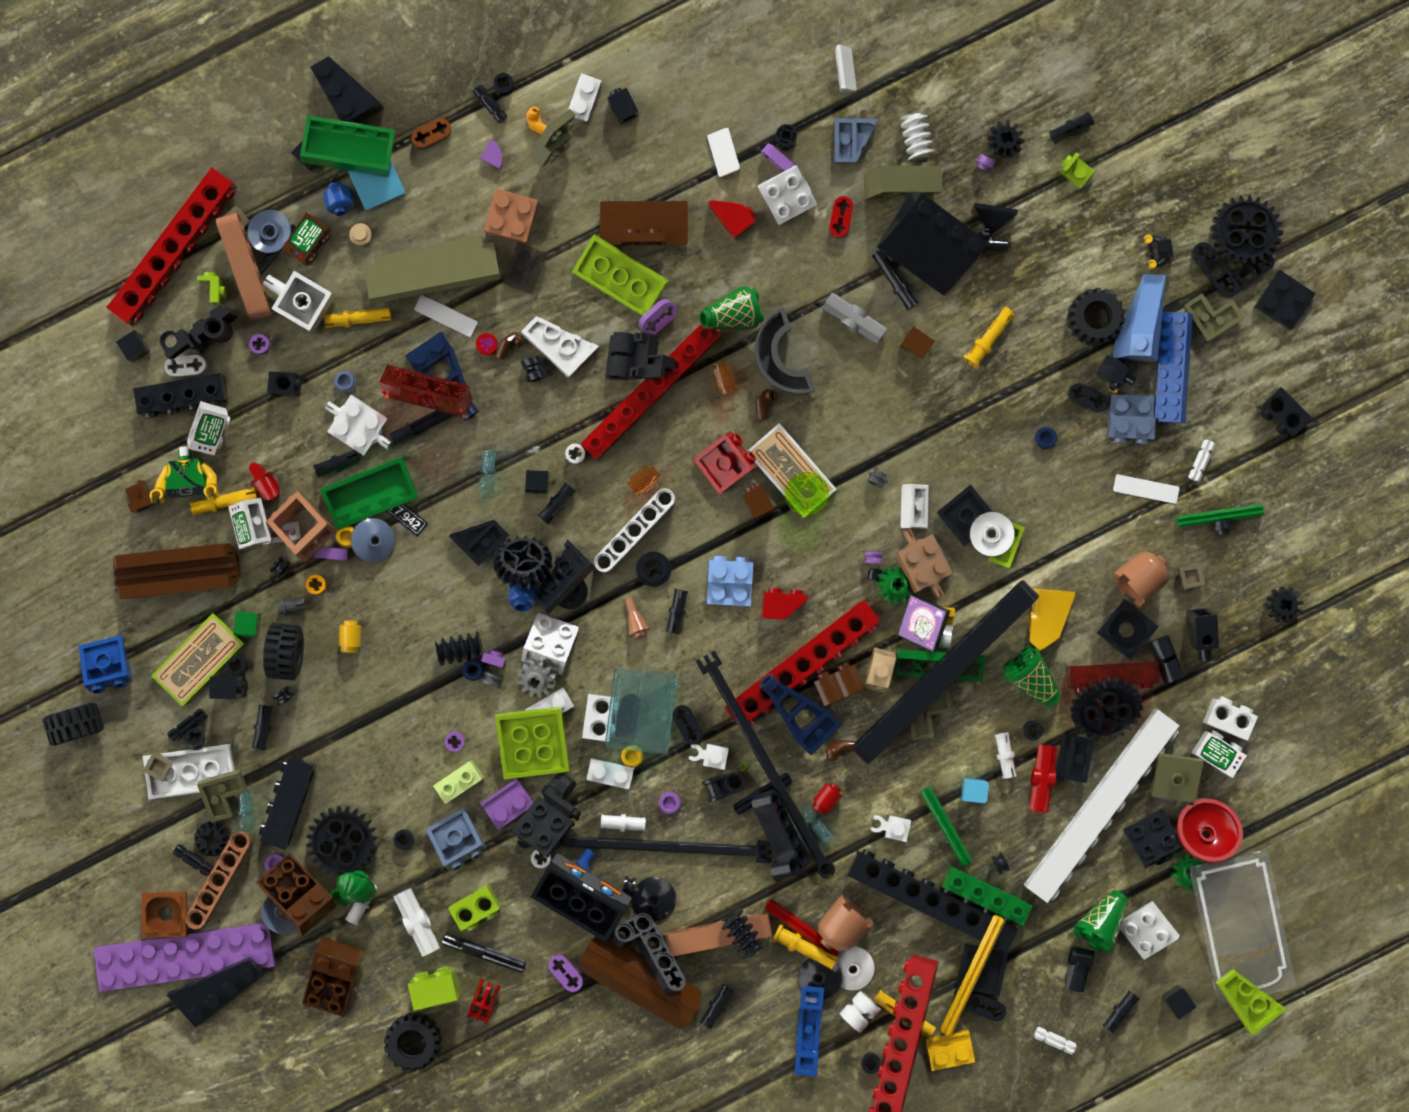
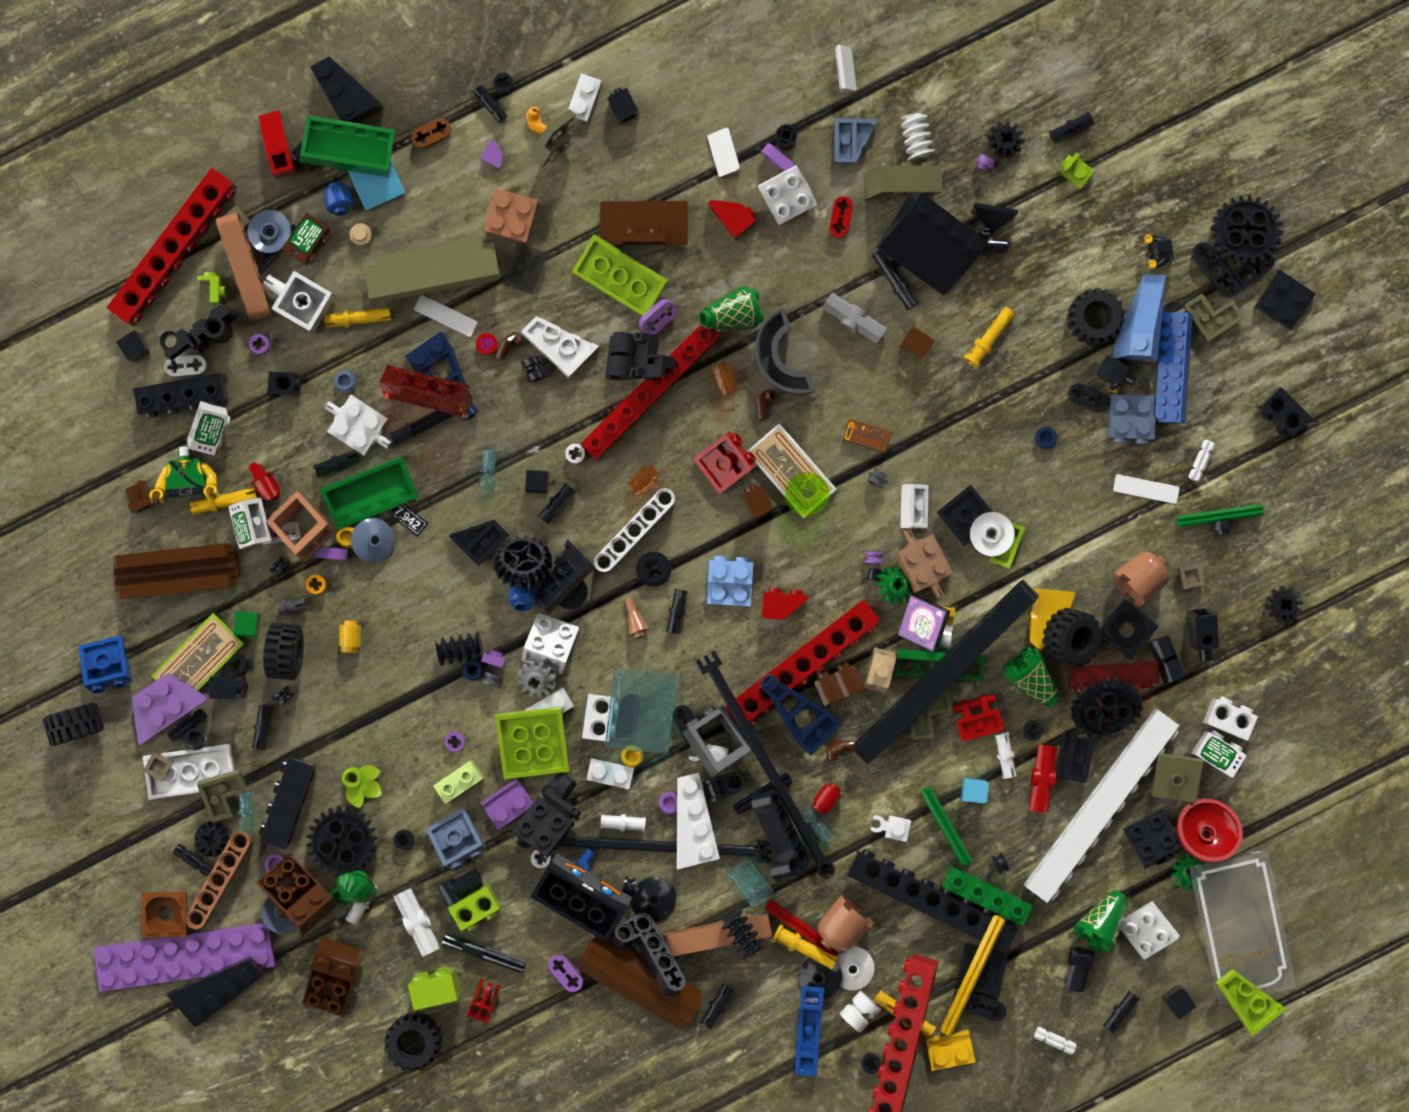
none -> medium lavender wing [132,673,209,745]
none -> red slope [258,110,298,179]
none -> lime plate [342,765,382,808]
none -> black piece [437,869,484,907]
none -> white wing [677,772,720,869]
none -> dark grey window [682,706,752,777]
none -> clear light blue slope [727,857,774,907]
none -> dark orange tile [843,419,891,453]
none -> red plate [952,694,1004,742]
none -> black tyre [1042,608,1102,667]

